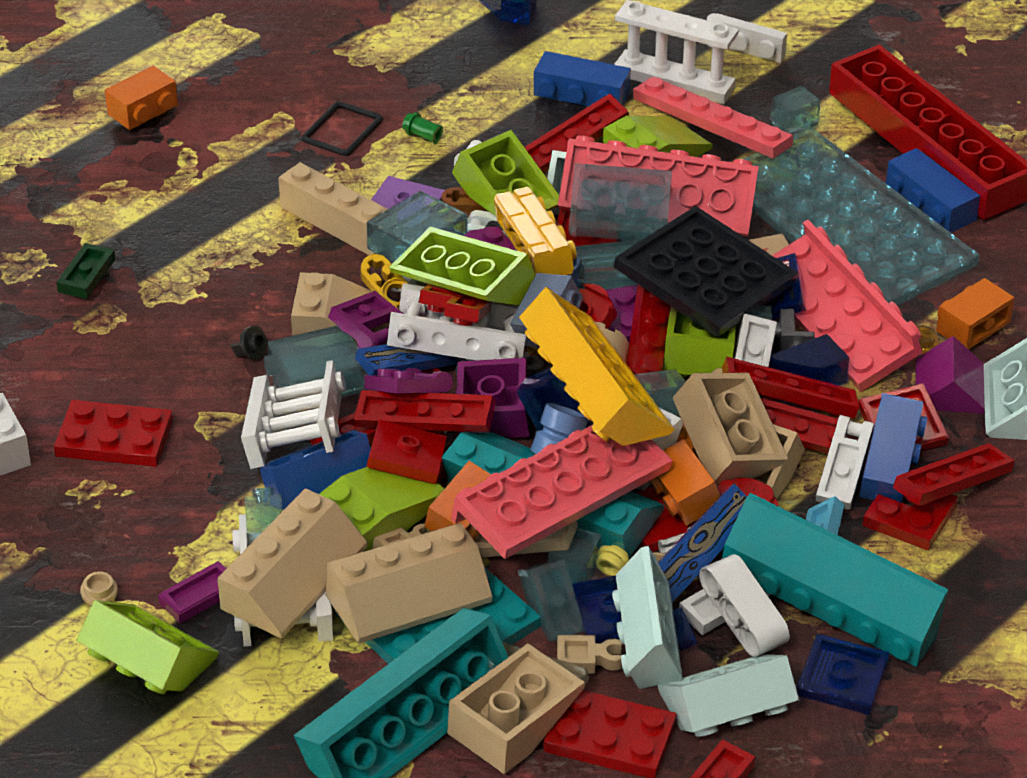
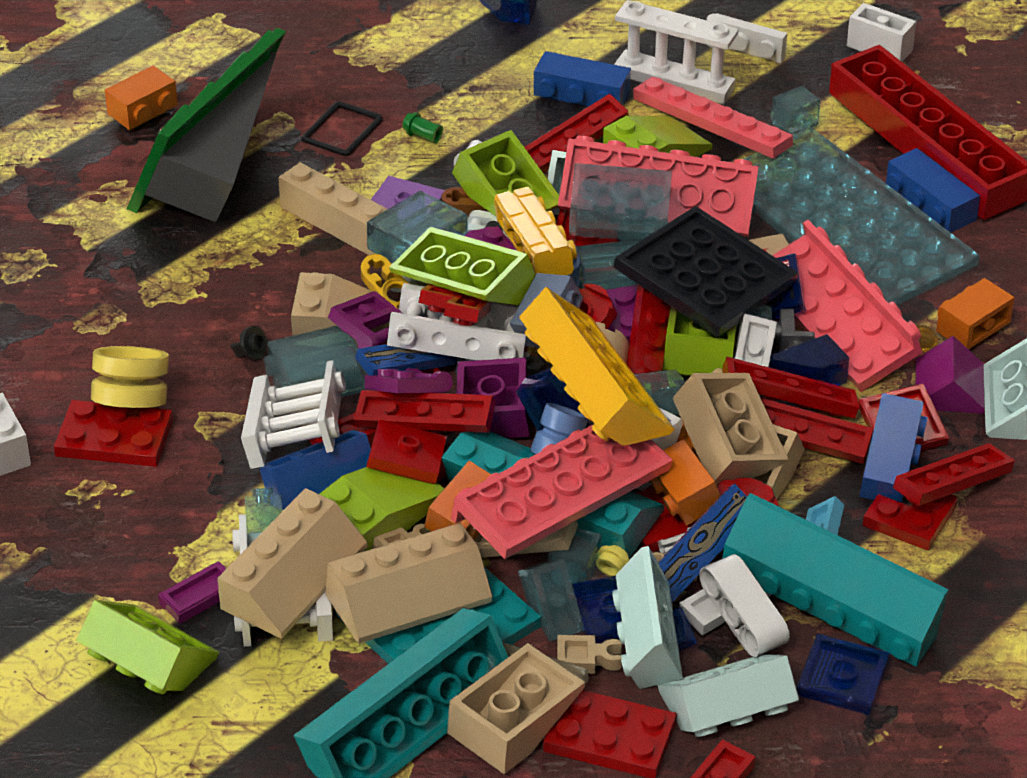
dark green plate [56,243,115,299] -> none
tan plate [80,572,118,605] -> none
white plate [816,415,875,510] -> none
none -> light yellow wheel [91,346,169,408]
none -> dark grey piece [126,27,287,222]
none -> white brick [847,3,916,62]

